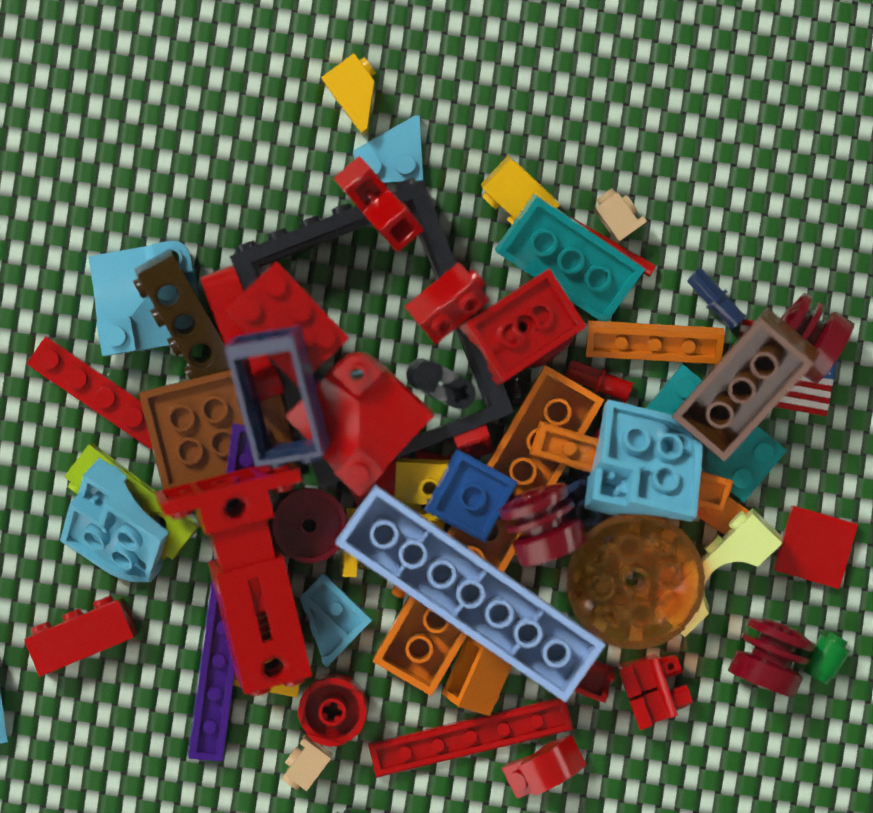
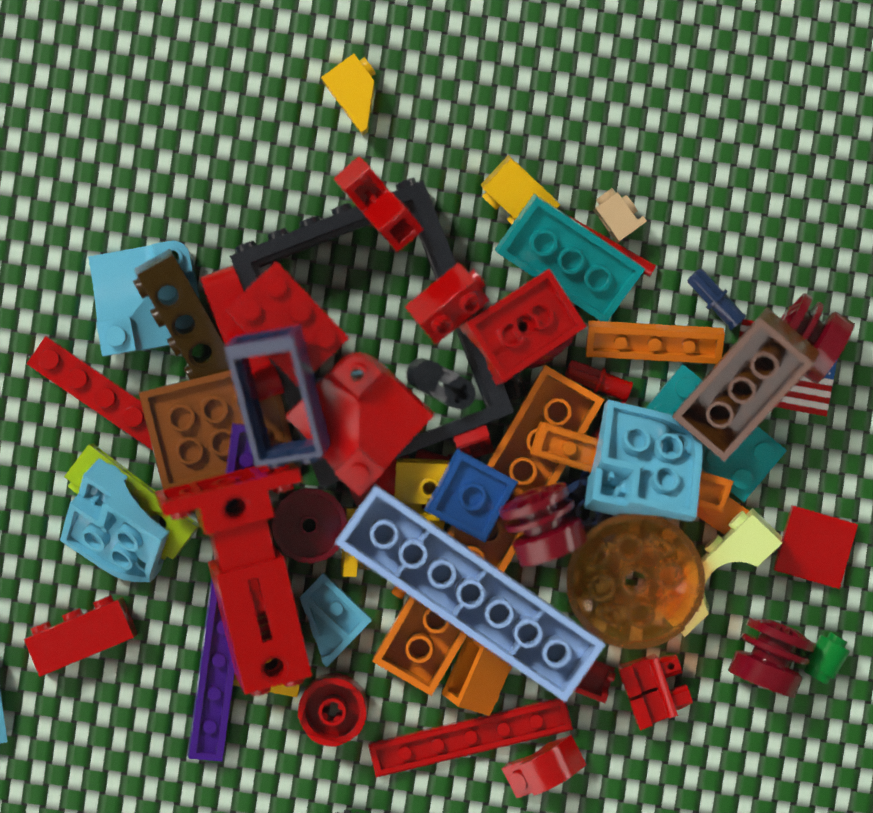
tan brick [282,734,333,791] -> none
medium azure wing [354,115,423,184] -> none

